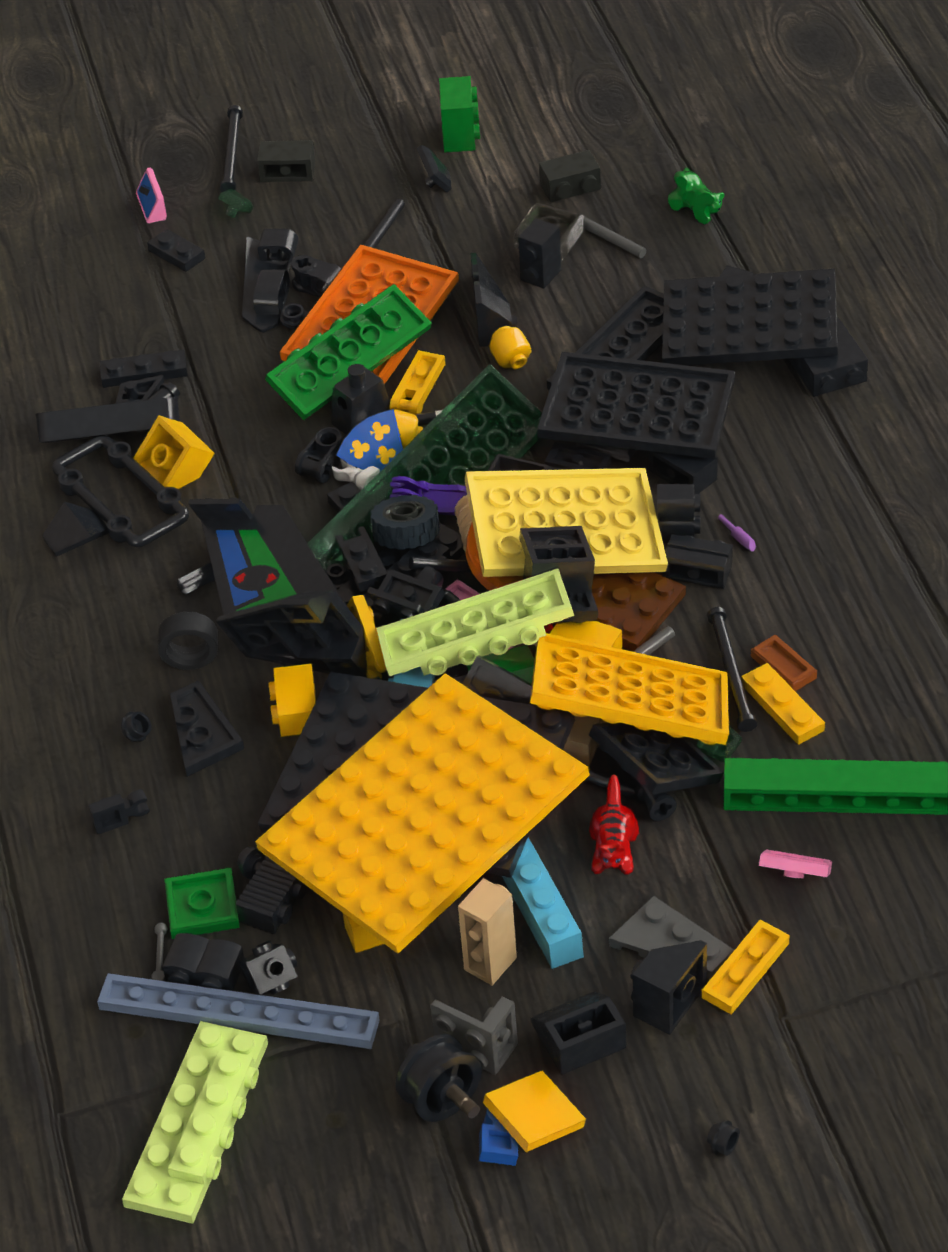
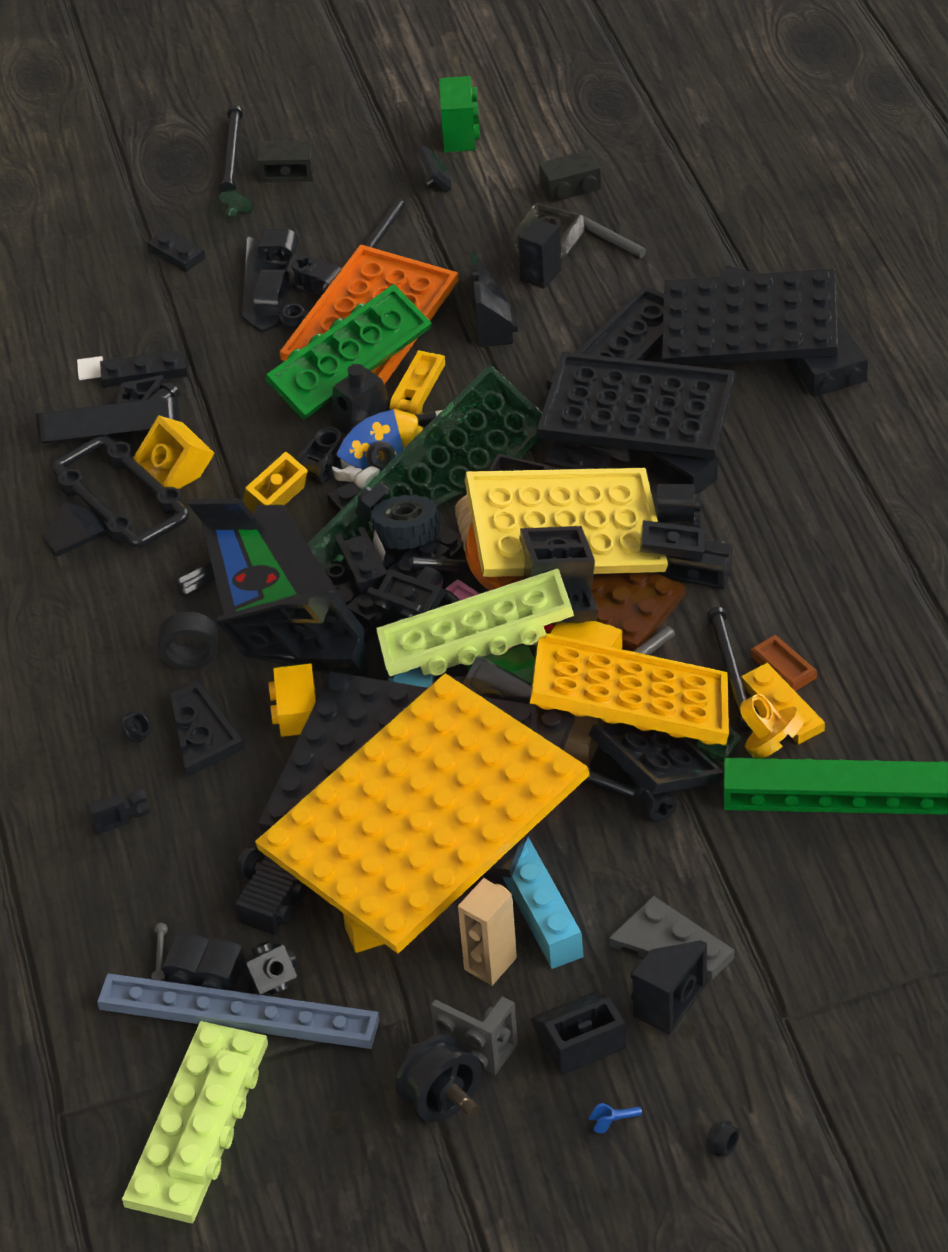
slope [136,167,167,223] -> none
green tile [164,868,240,939] -> none
yellow hinge [347,595,387,679] -> none
dark purple arm [390,476,467,516] -> none
blue plate [479,1108,518,1166] -> none
yellow tile [483,1070,586,1152] -> none
yellow head [489,326,531,369] -> none
red animal [589,775,639,875] -> none
green animal [668,168,725,224] -> none
yellow plate [702,920,790,1015] -> none
medium lavender piece [718,514,756,551] -> none
bright pink plate [759,849,832,878] -> none
none -> white sticker [77,356,103,380]
none -> yellow brick [243,452,308,514]
none -> black plate [355,481,390,521]
none -> black plate [365,441,395,471]
none -> white sticker [372,531,385,563]
none -> blue hand [589,1103,642,1133]
none -> black plate [640,520,705,560]
none -> yellow tile [740,694,805,759]

